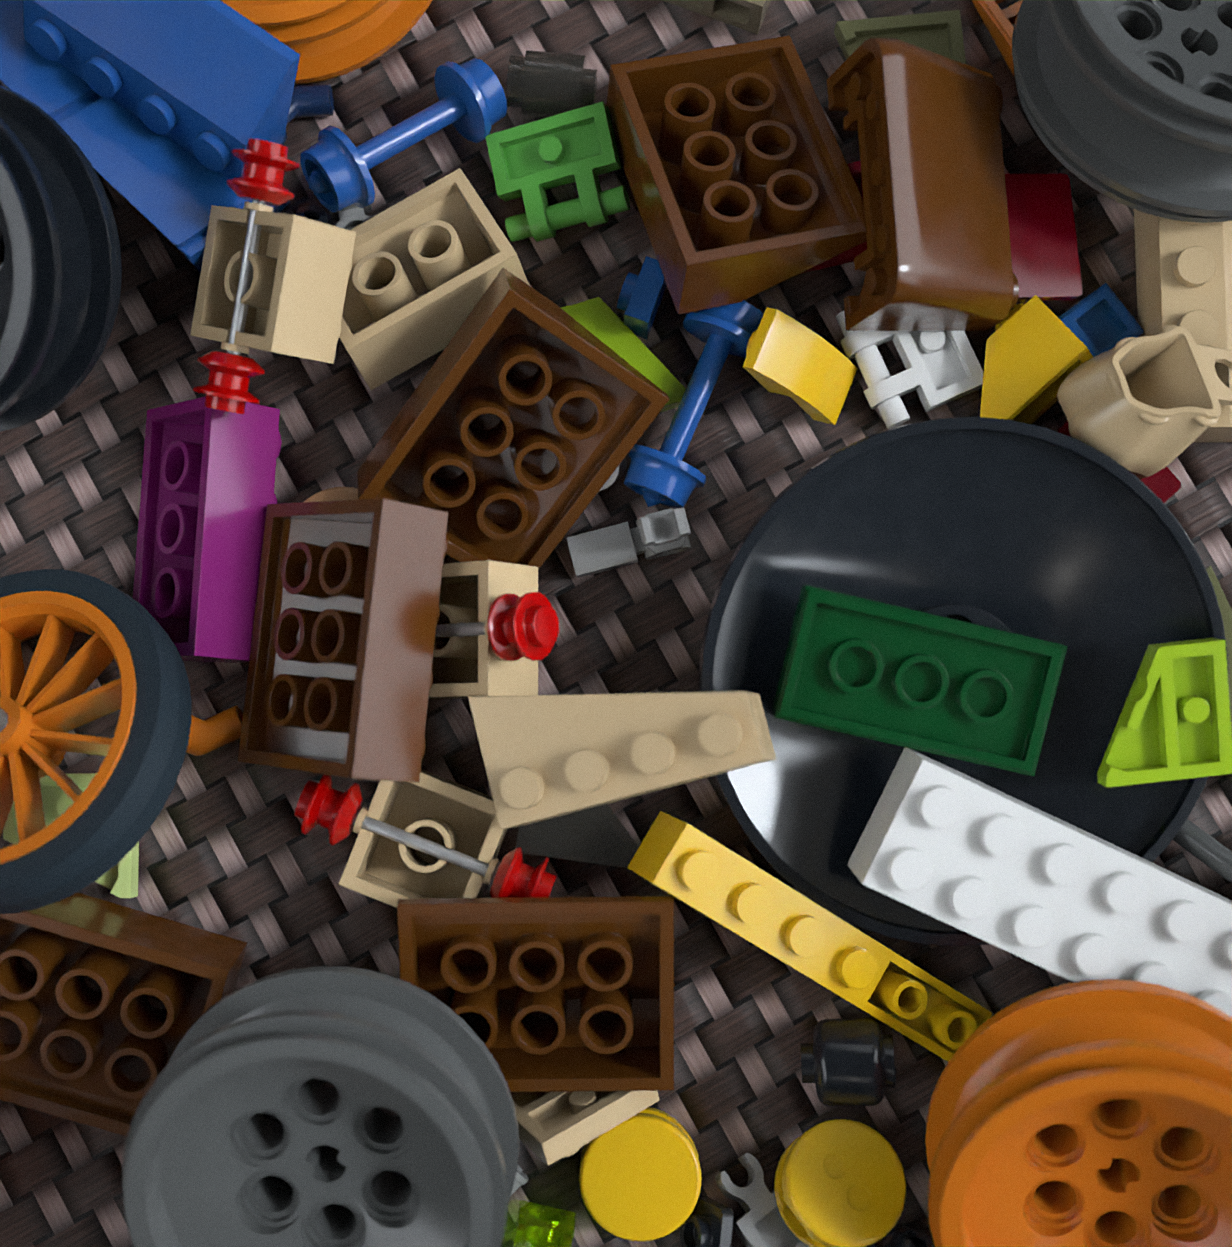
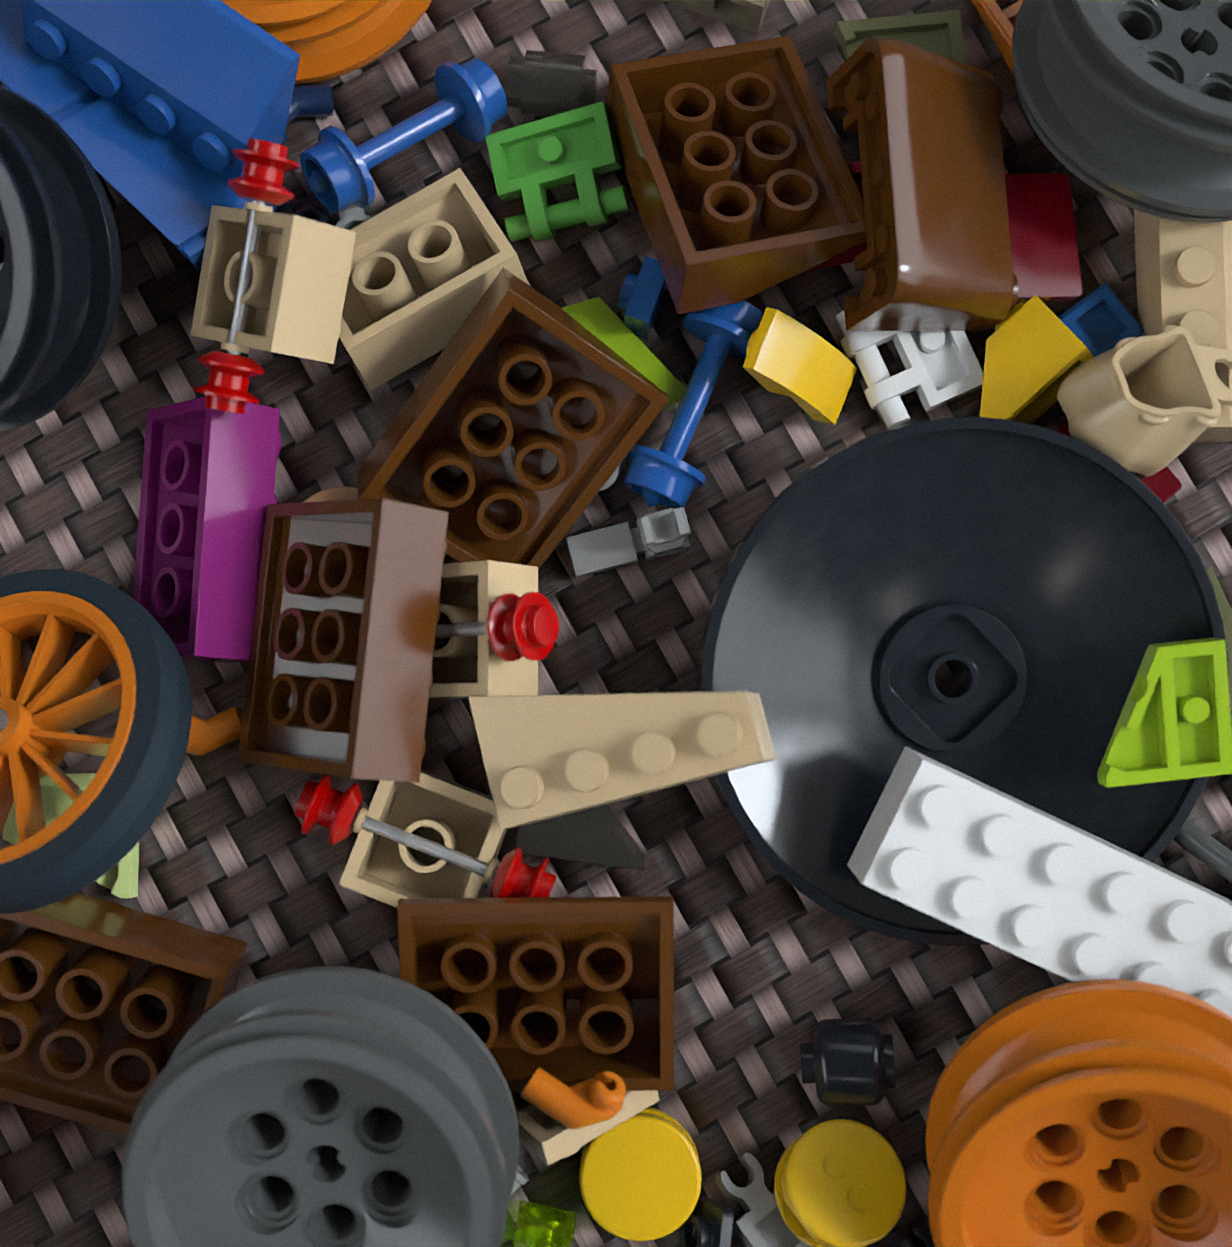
yellow slope [627,811,992,1062] -> none
dark green tile [771,584,1067,776] -> none
none -> orange arm [521,1067,626,1130]

